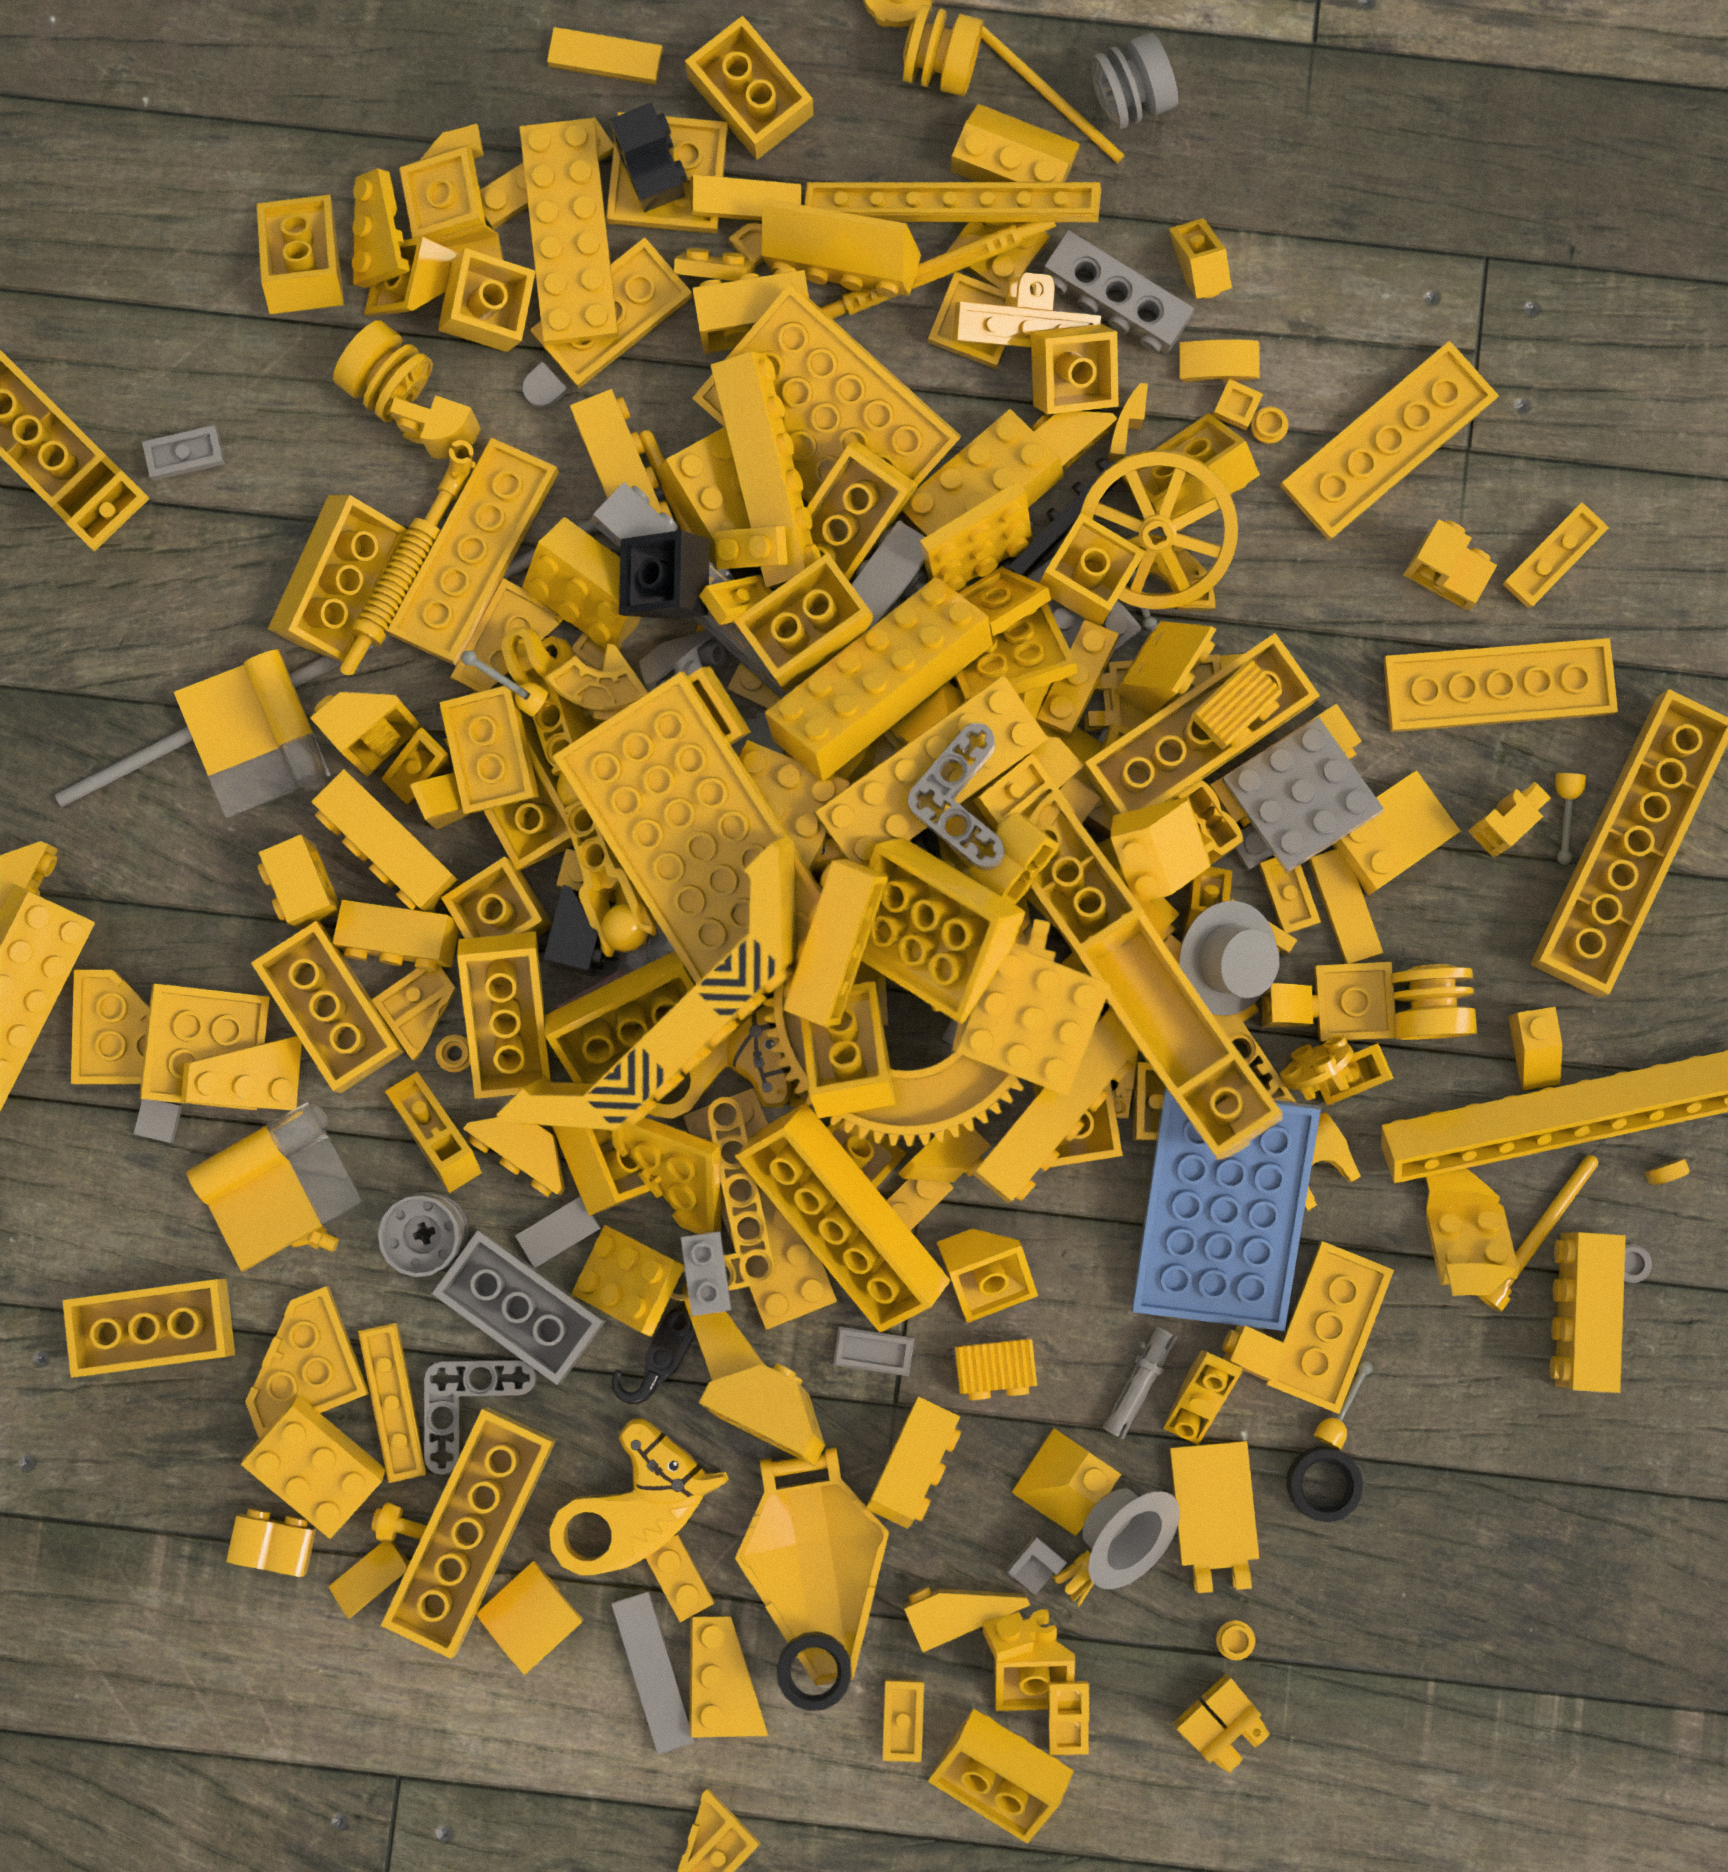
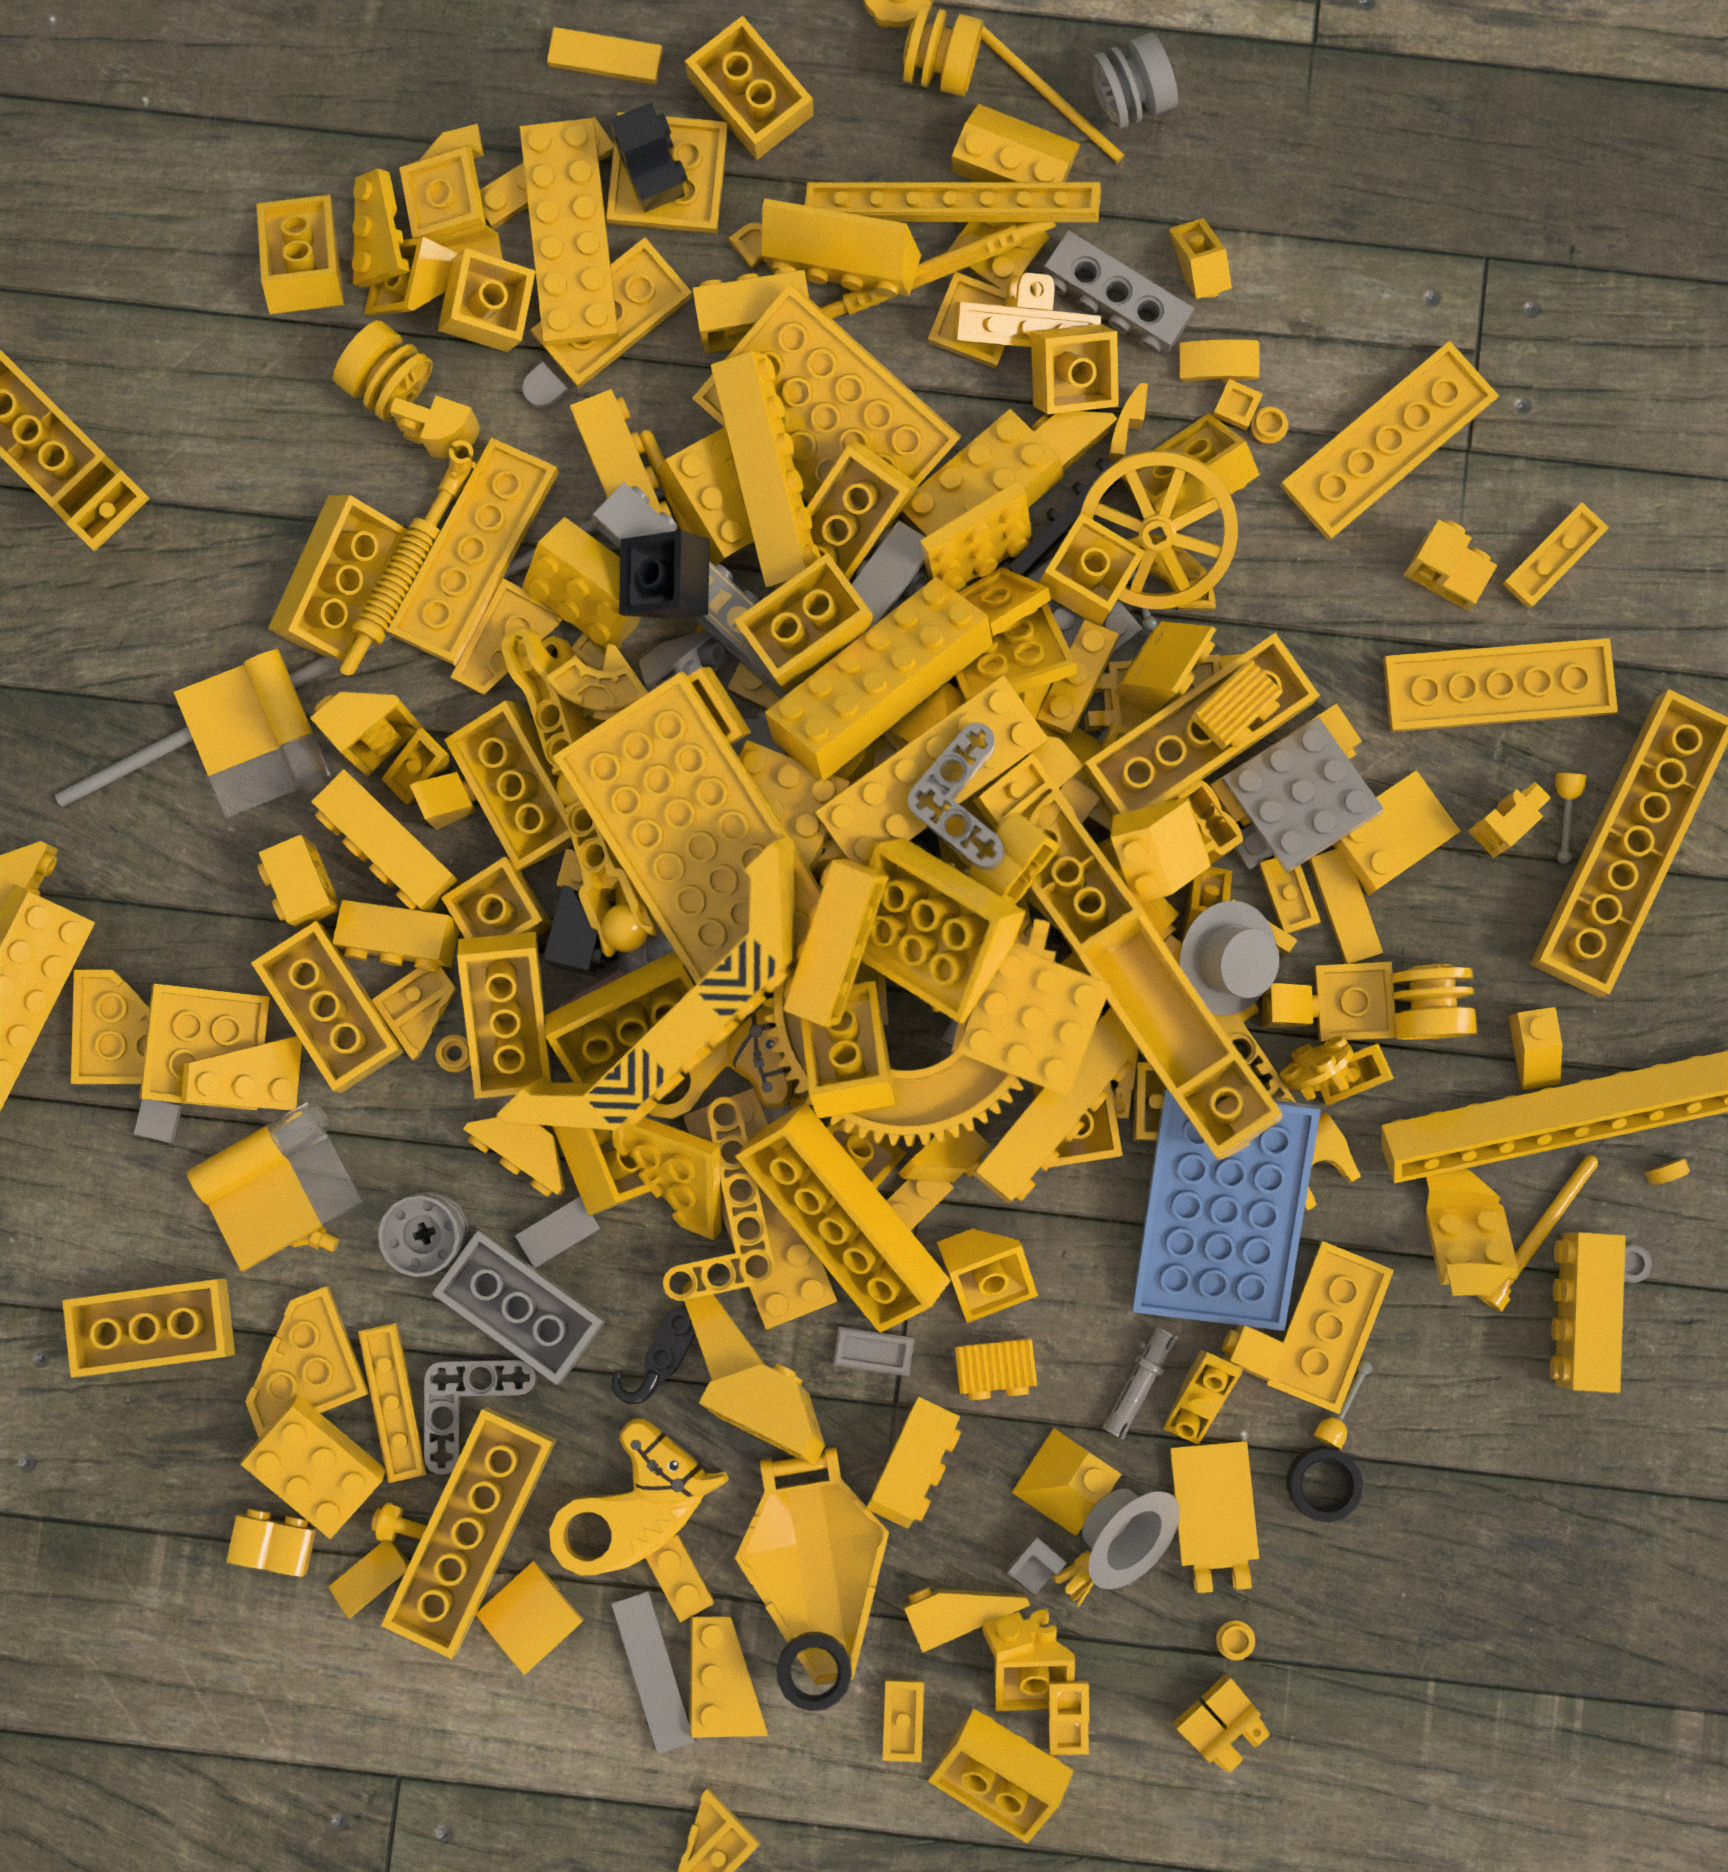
light grey plate [142,425,226,481] -> none
yellow slope [385,1071,482,1193] -> none
yellow plate [439,686,539,814] -> none
hinge [461,650,548,717] -> none
yellow plate [571,1225,685,1337] -> none
yellow plate [674,248,756,281] -> none
light grey hinge [681,1232,732,1316] -> none
yellow tile [690,175,801,221] -> none
yellow plate [699,575,772,625] -> none
yellow plate [714,526,788,570] -> none

